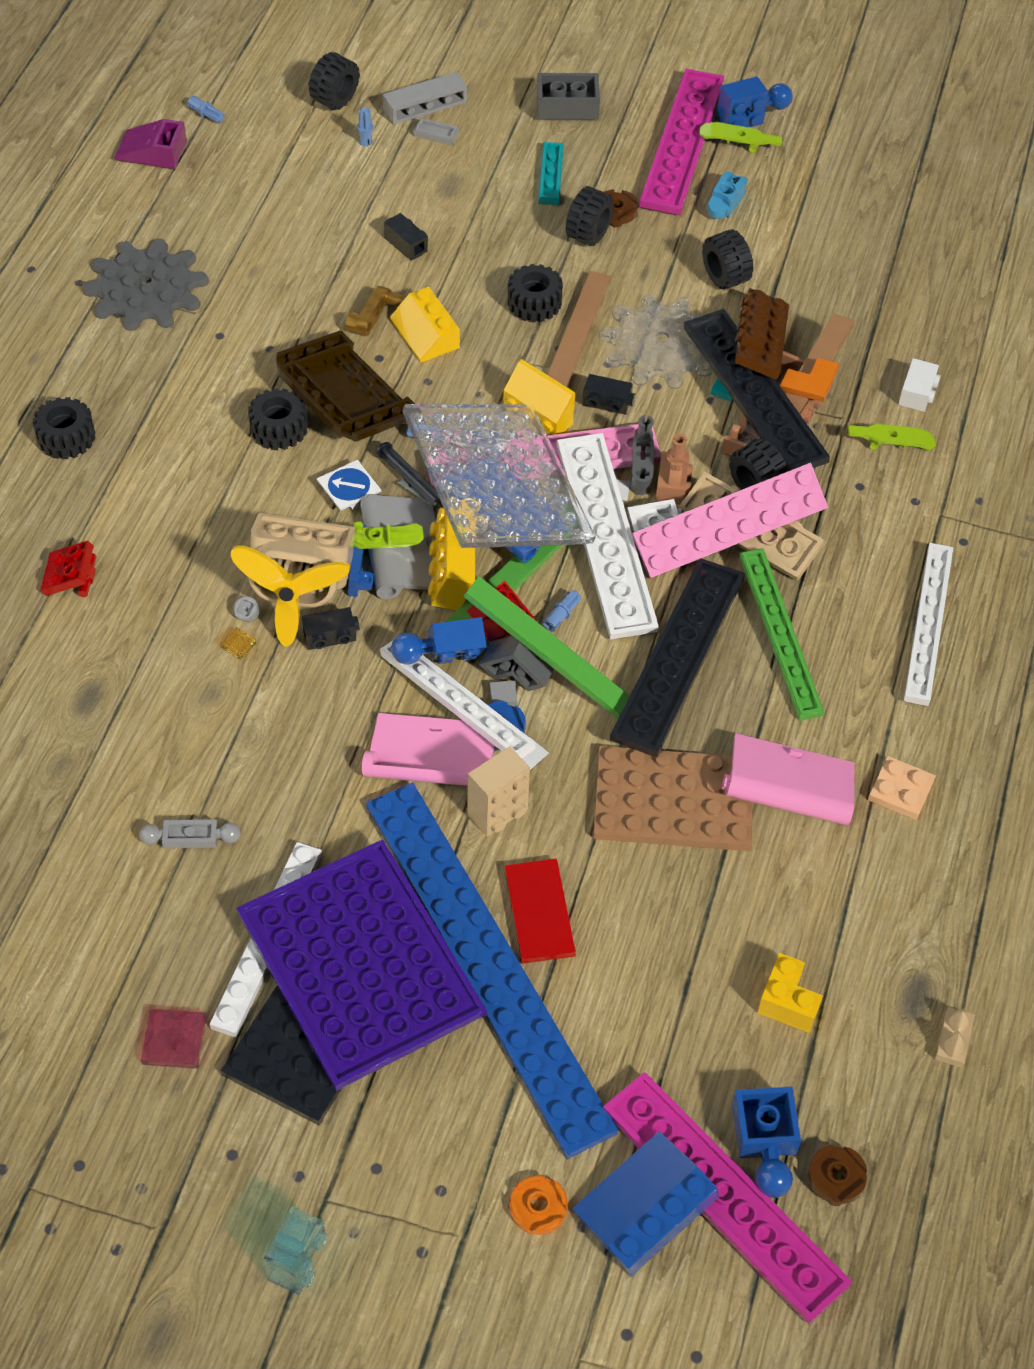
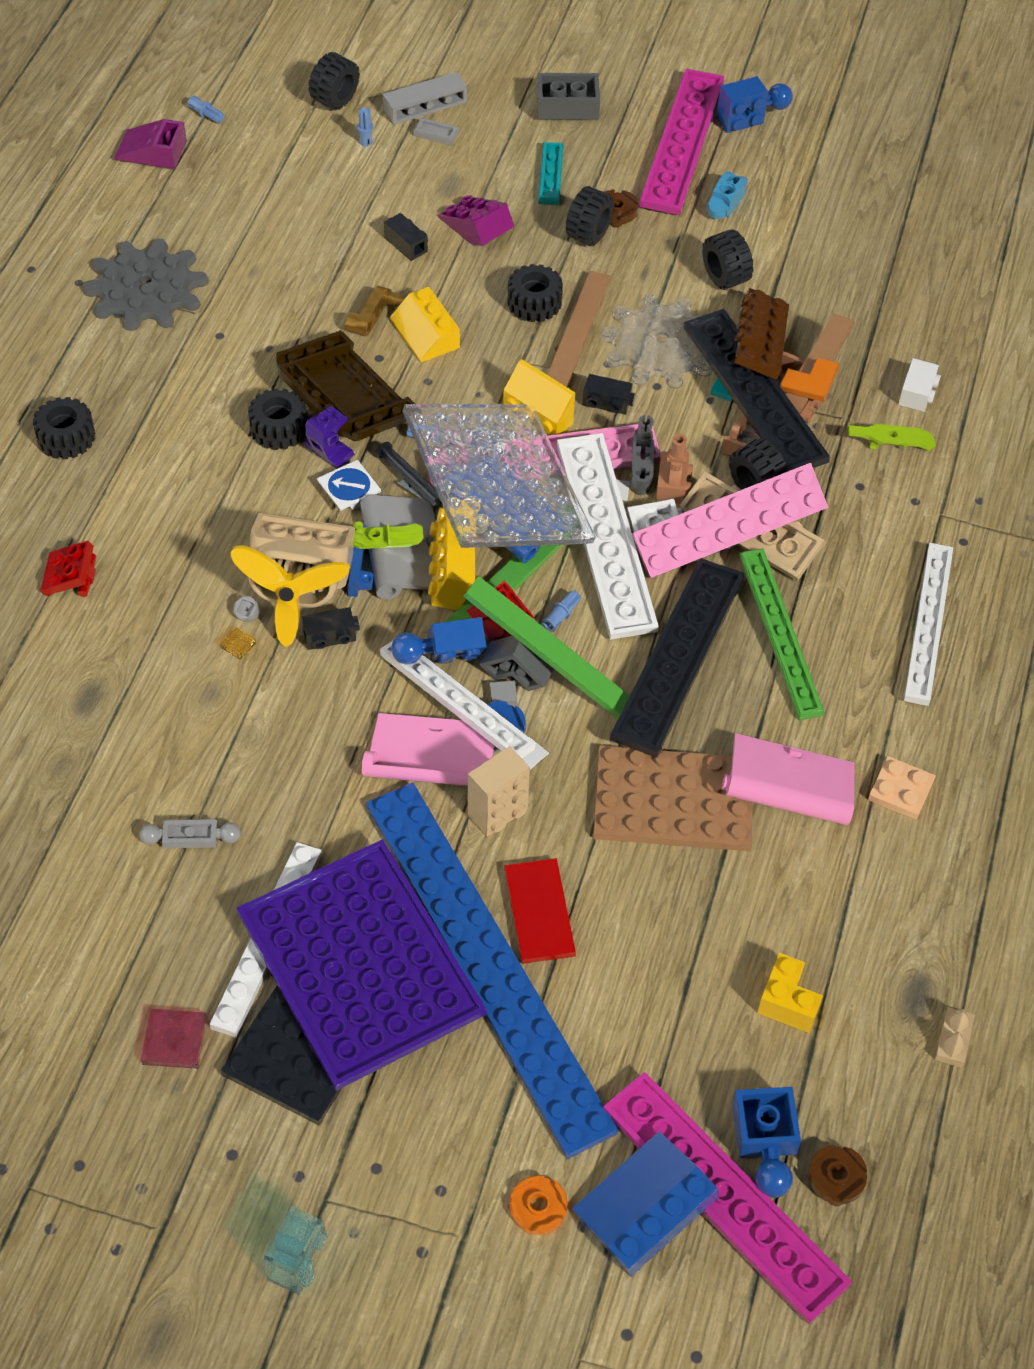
lime piece [700,122,782,153] -> none
none -> dark purple tile [304,406,355,469]
none -> magenta slope [438,195,514,246]

